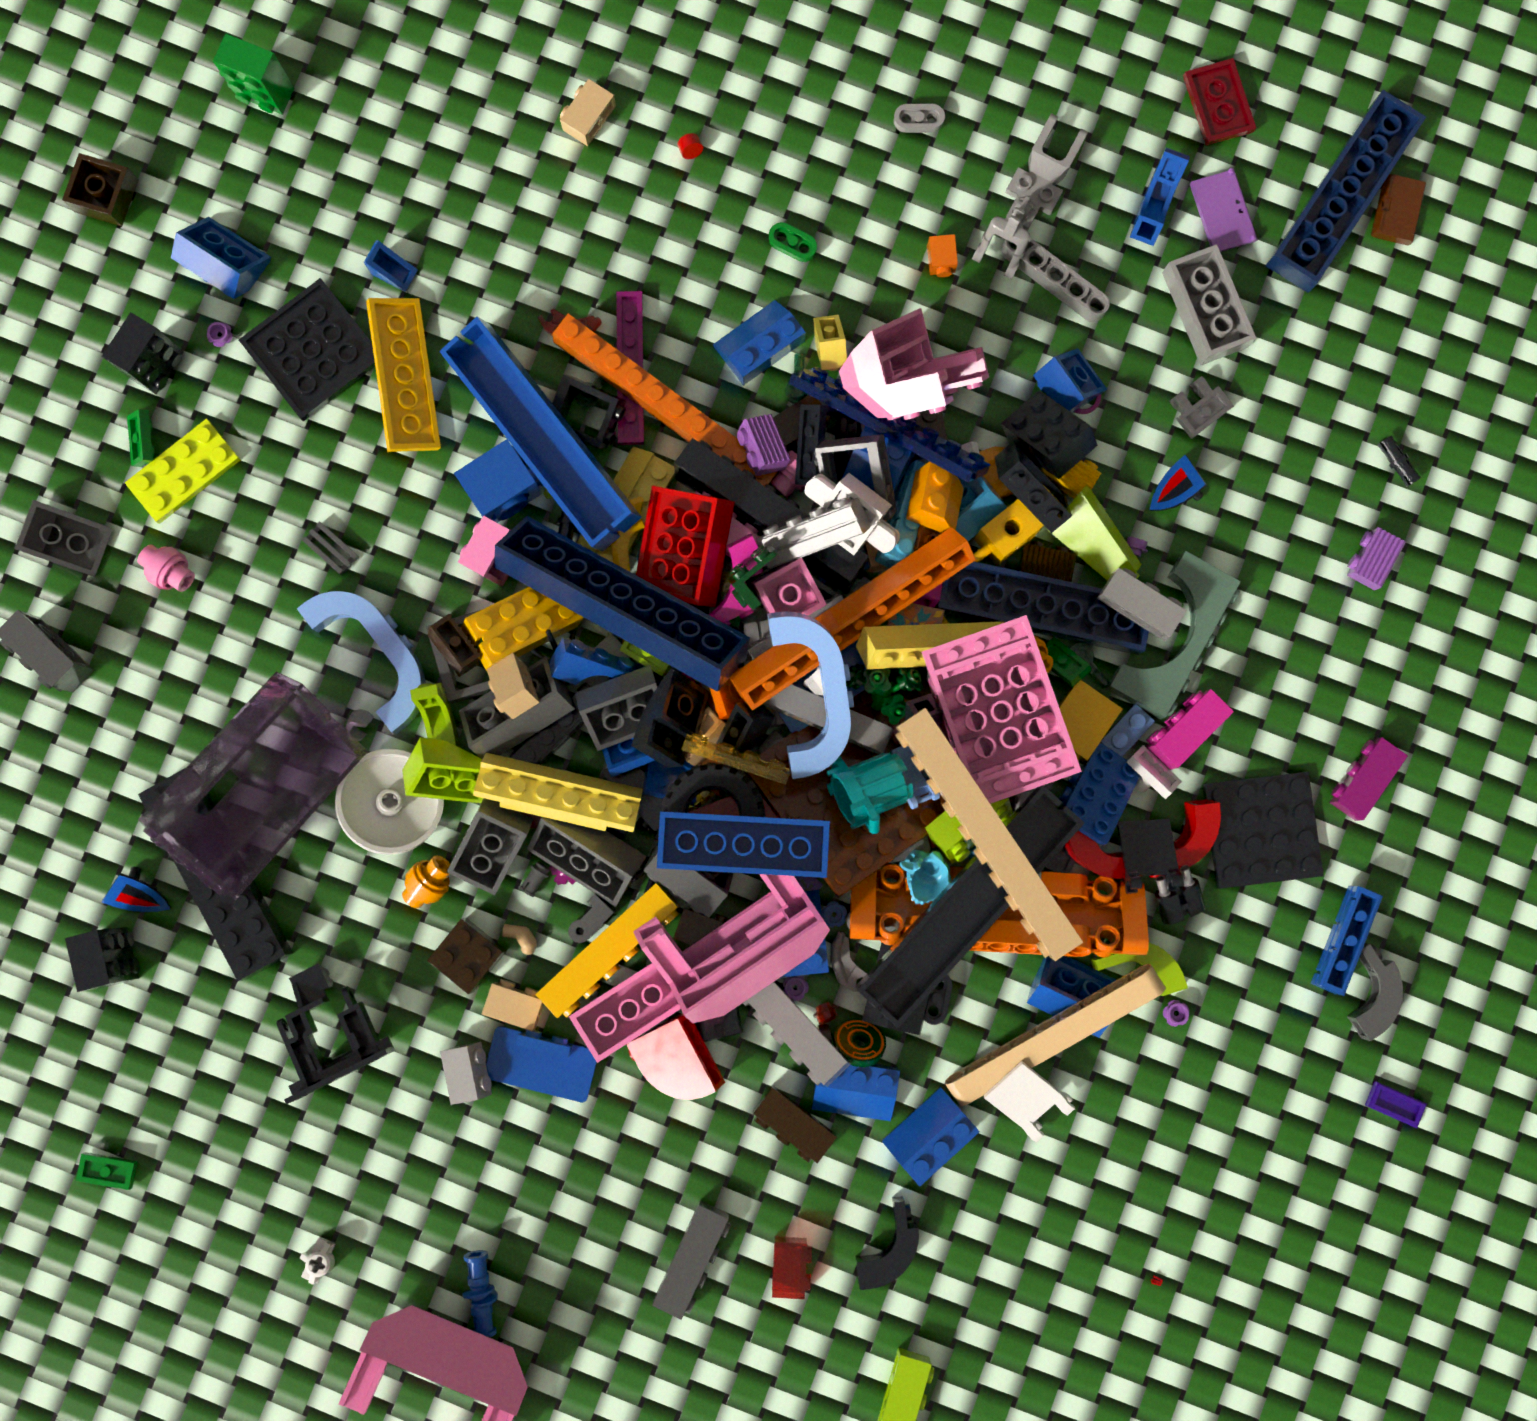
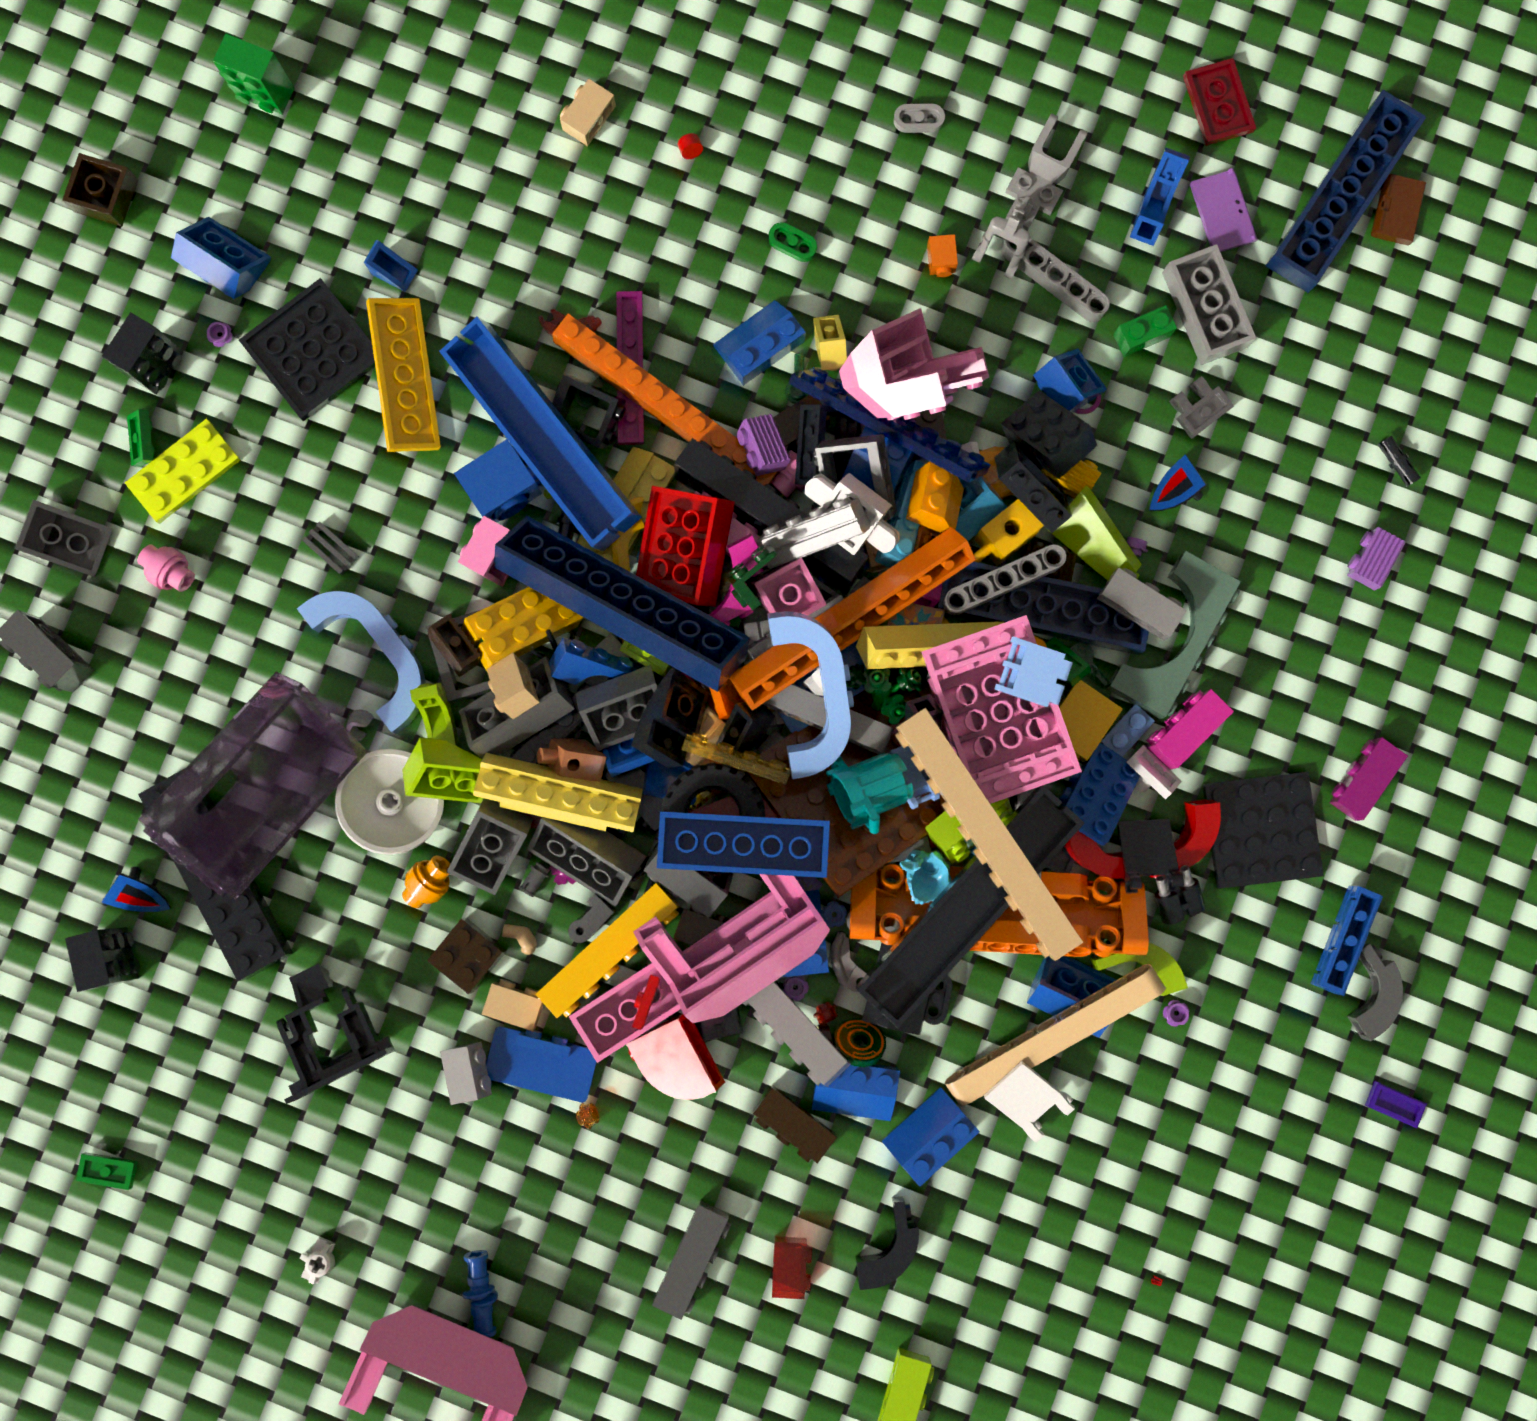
none -> nougat torso [537,738,606,782]
none -> clear orange plate [576,1103,599,1129]
none -> red plate [632,975,660,1030]
none -> light grey beam [943,544,1066,615]
none -> light blue plate [994,636,1073,707]
none -> green brick [1113,305,1177,357]

